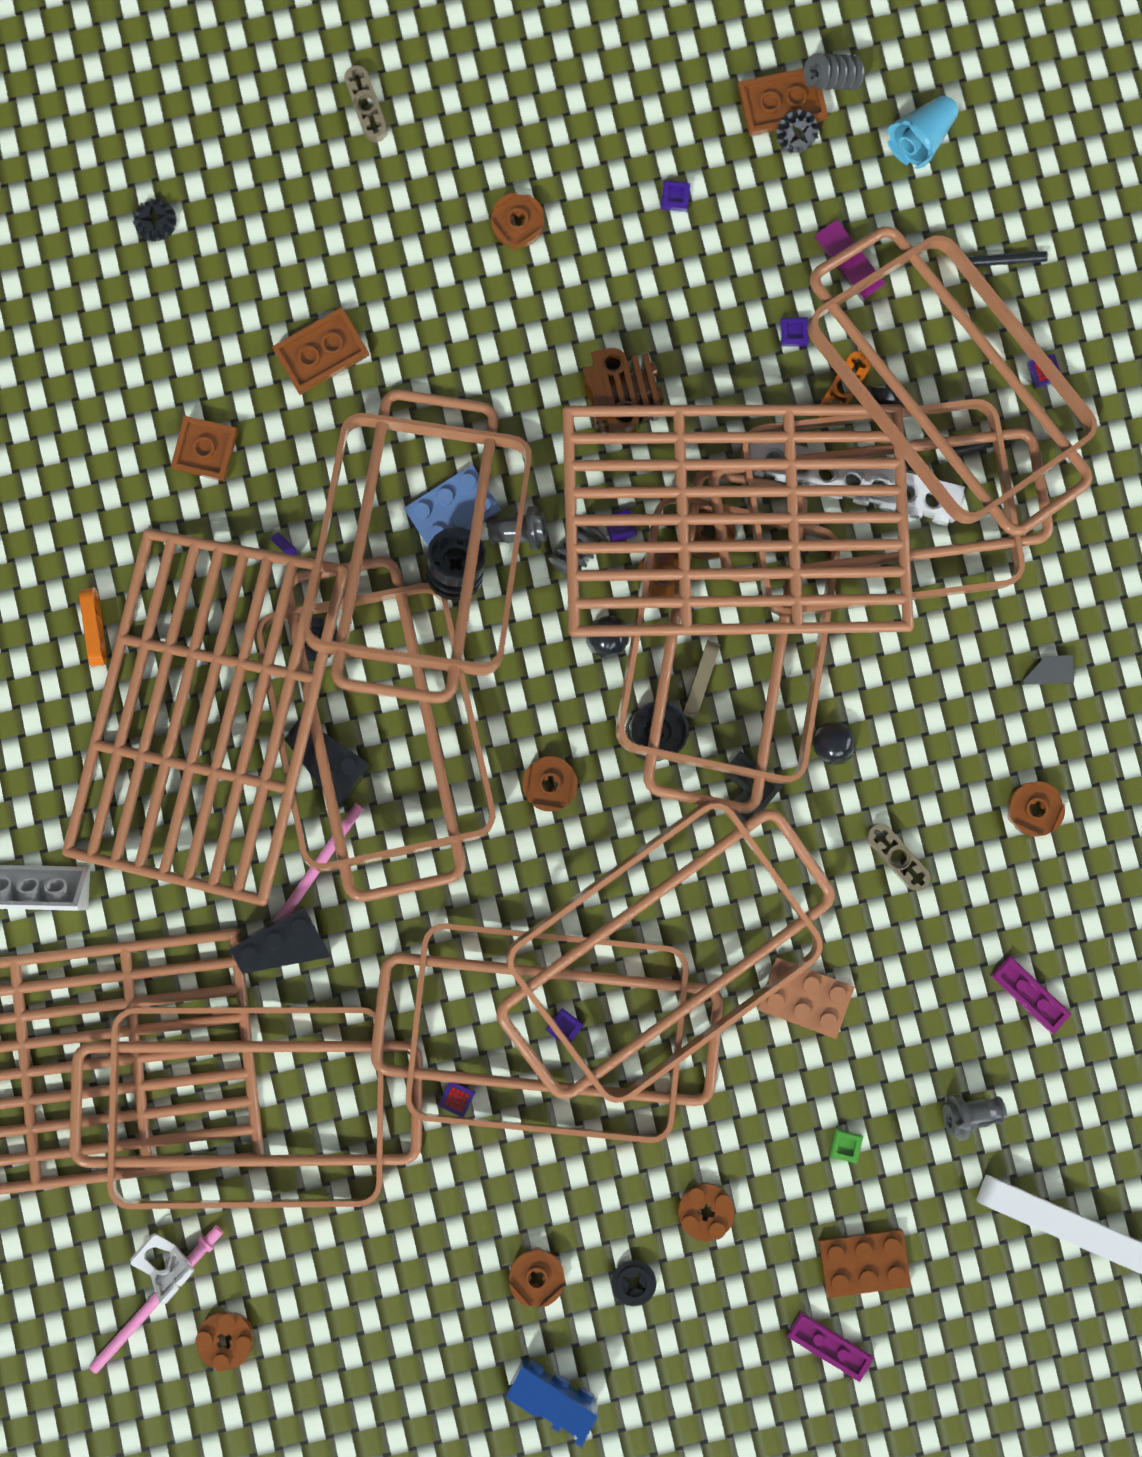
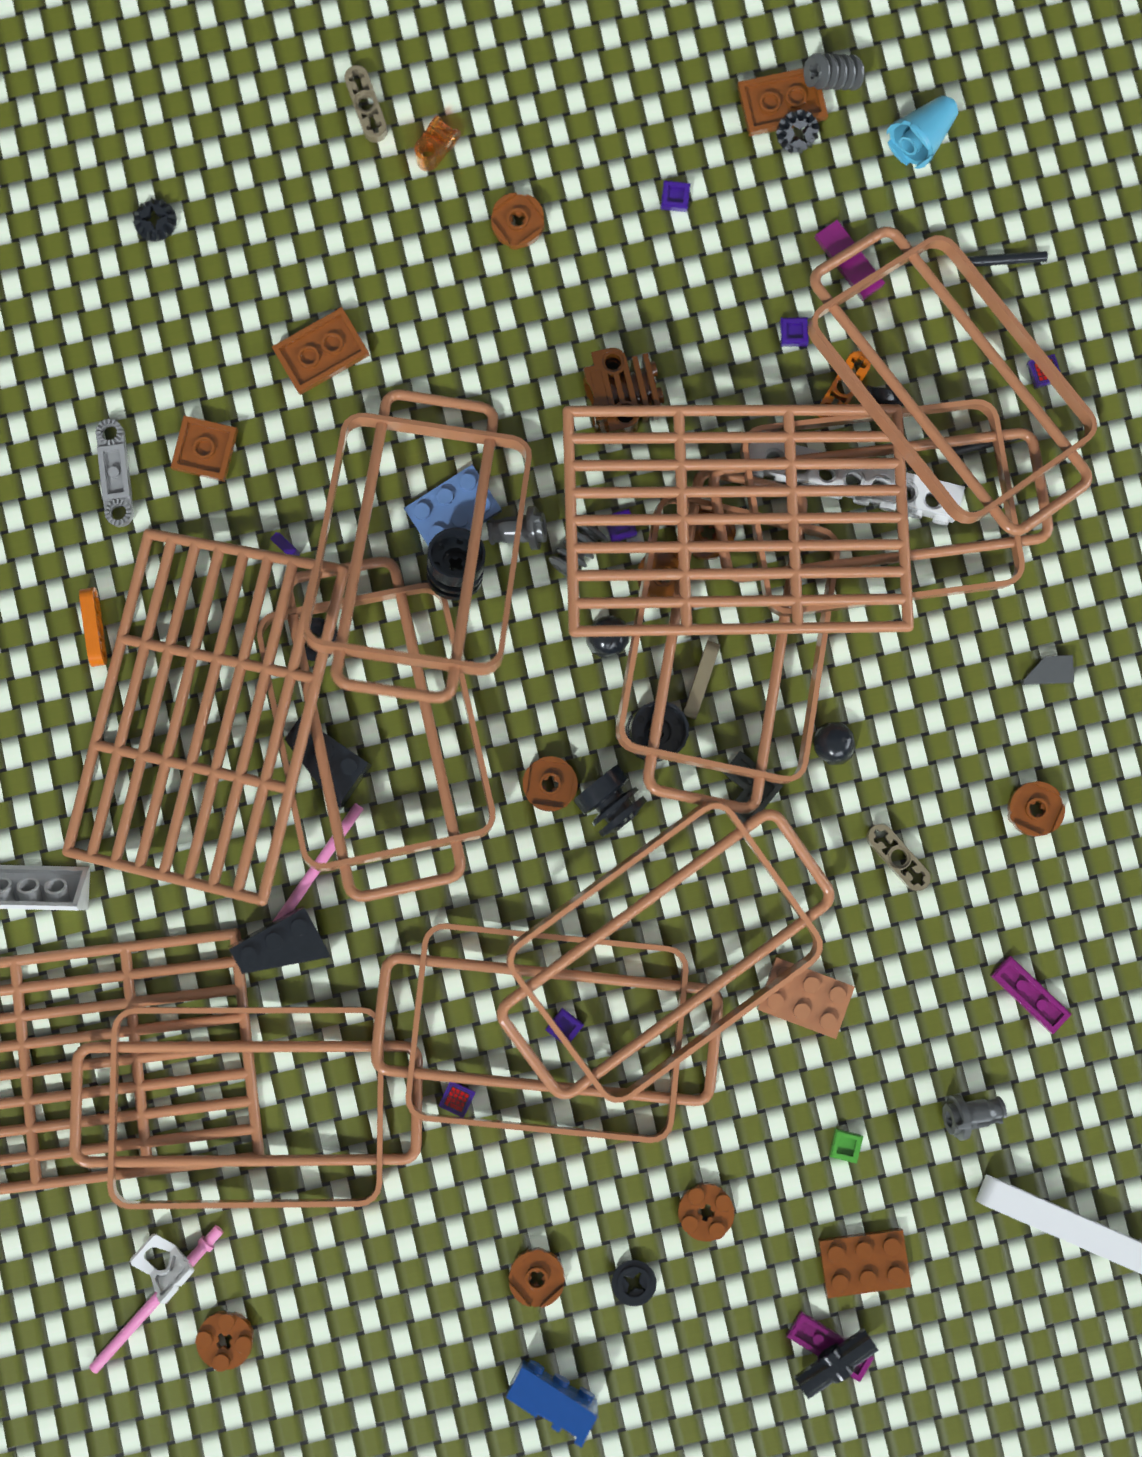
none -> light grey plate [95,419,134,527]
none -> clear orange piece [415,115,461,171]
none -> black wheel [573,764,647,837]
none -> black piece [793,1328,879,1400]

